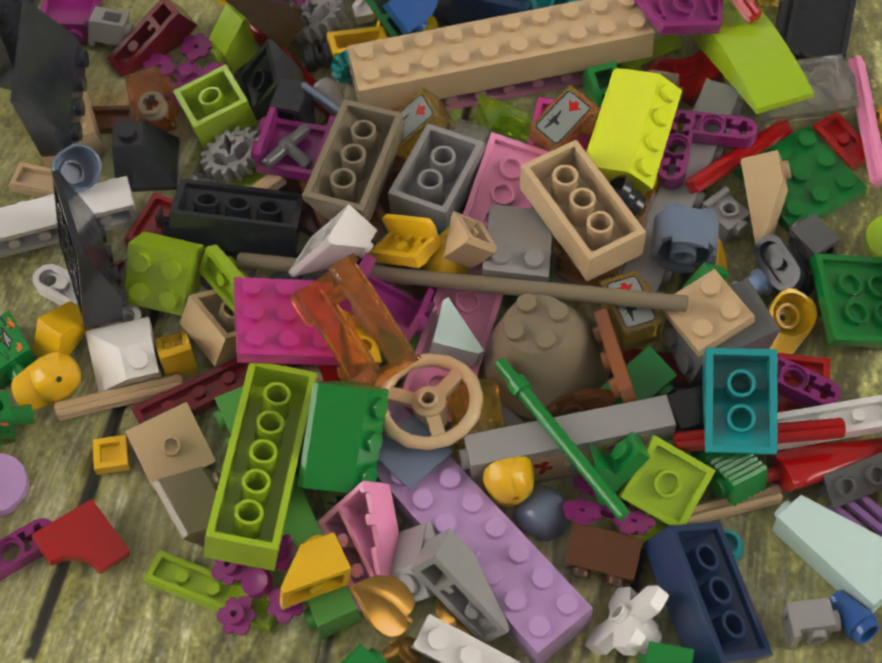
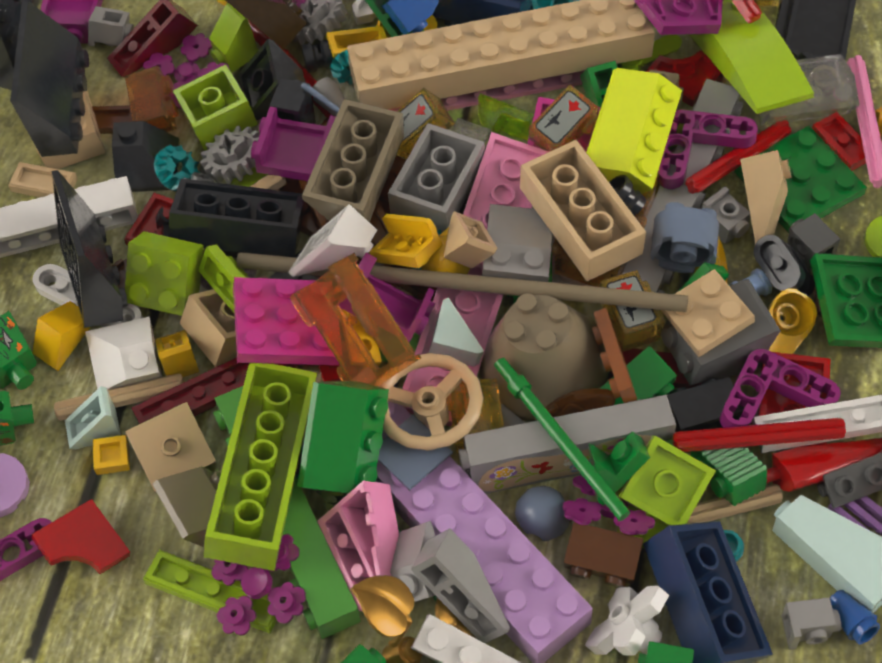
yellow cap [11,352,81,410] -> none
sand blue hair [51,143,103,193] -> none
dark tan bush [137,91,168,122] -> none
dark grey piece [262,123,313,169] -> none
yellow slope [280,532,351,610] -> none
yellow cap [483,456,534,508] -> none
teal slope [703,348,777,455] -> none
none -> light aqua slope [65,386,121,450]
none -> teal gear [154,144,200,192]

